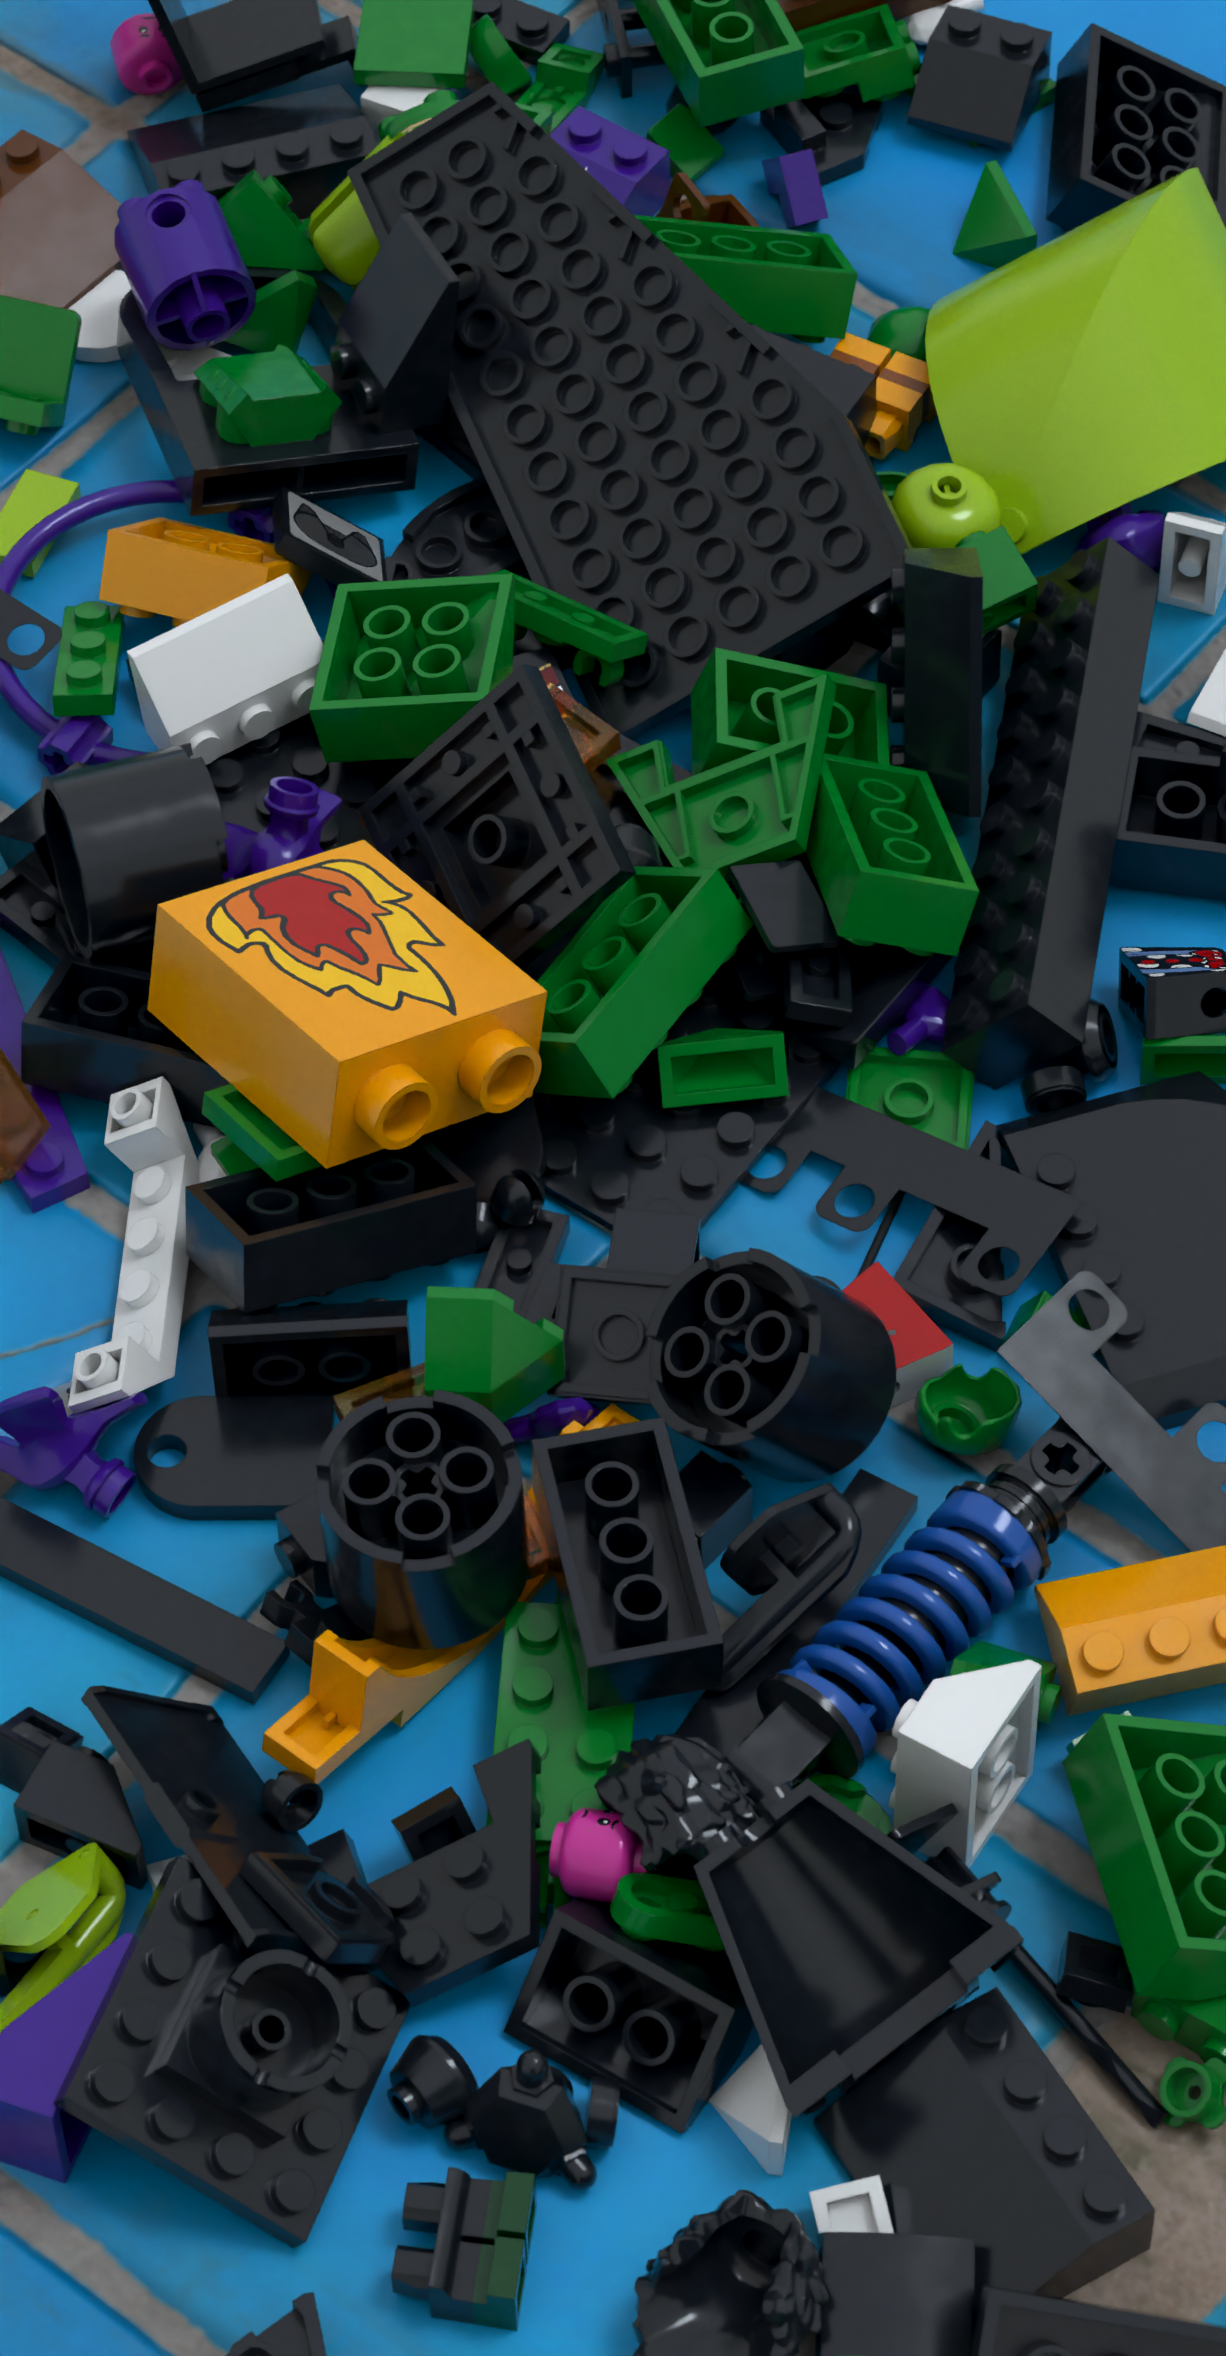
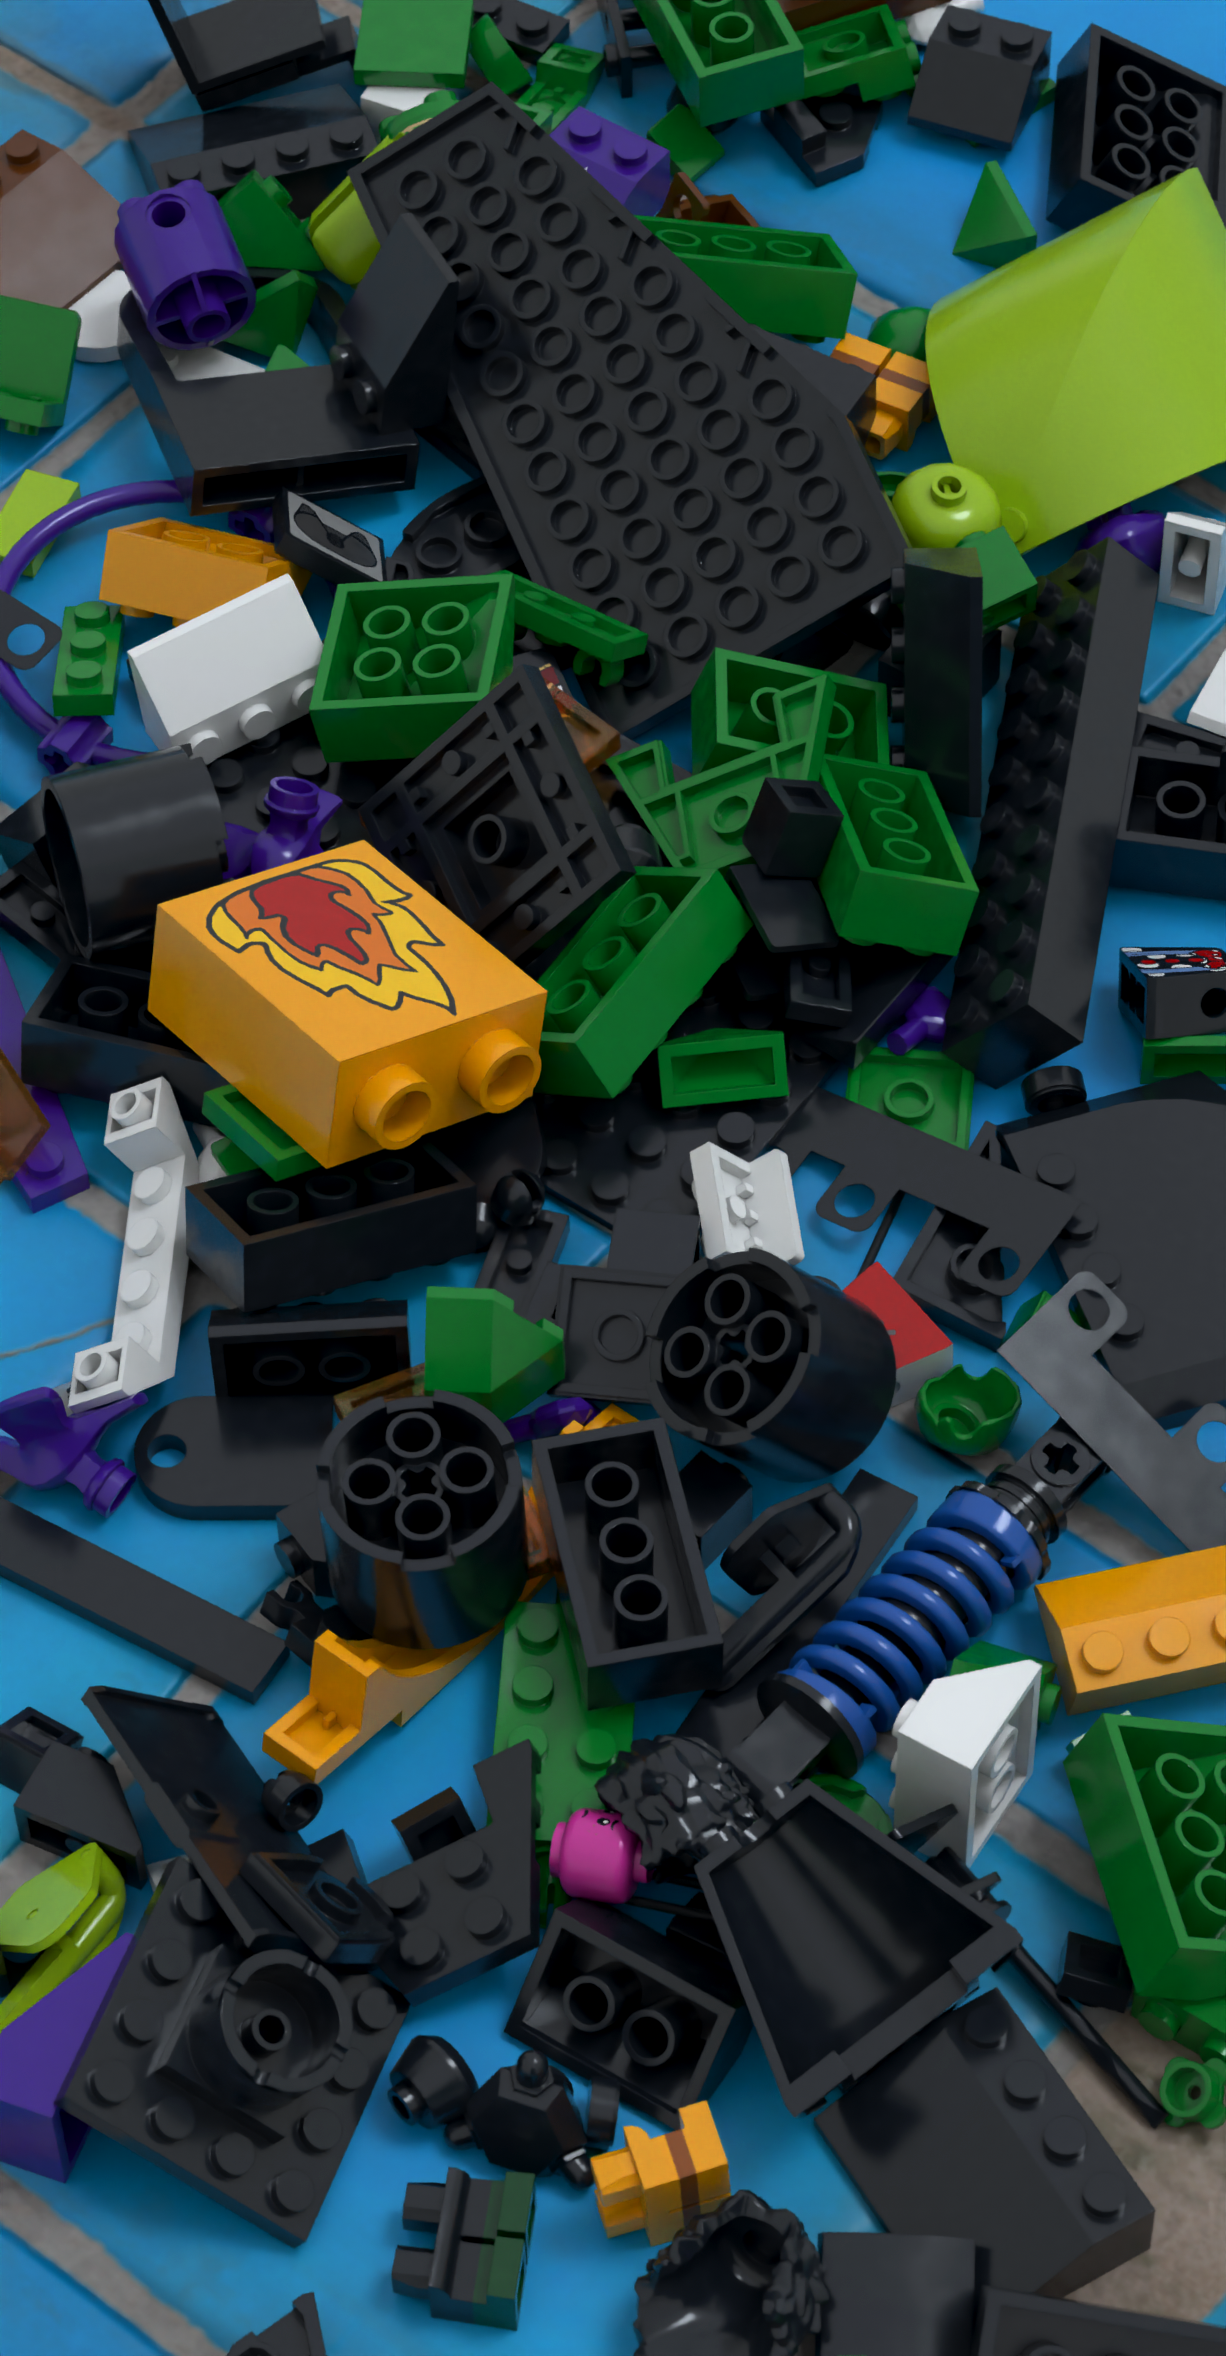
dark pink head [110,13,183,95] -> none
green slope [194,350,342,447] -> none
green plate [610,1872,725,1952] -> none
white slope [709,2044,792,2176] -> none
dark purple piece [762,149,828,228] -> none
white plate [809,2175,894,2233] -> none
black cone [1048,997,1118,1082] -> none
none -> light orange hips [590,2100,731,2247]
none -> white bracket [689,1142,804,1265]
none -> black panel [742,777,844,878]

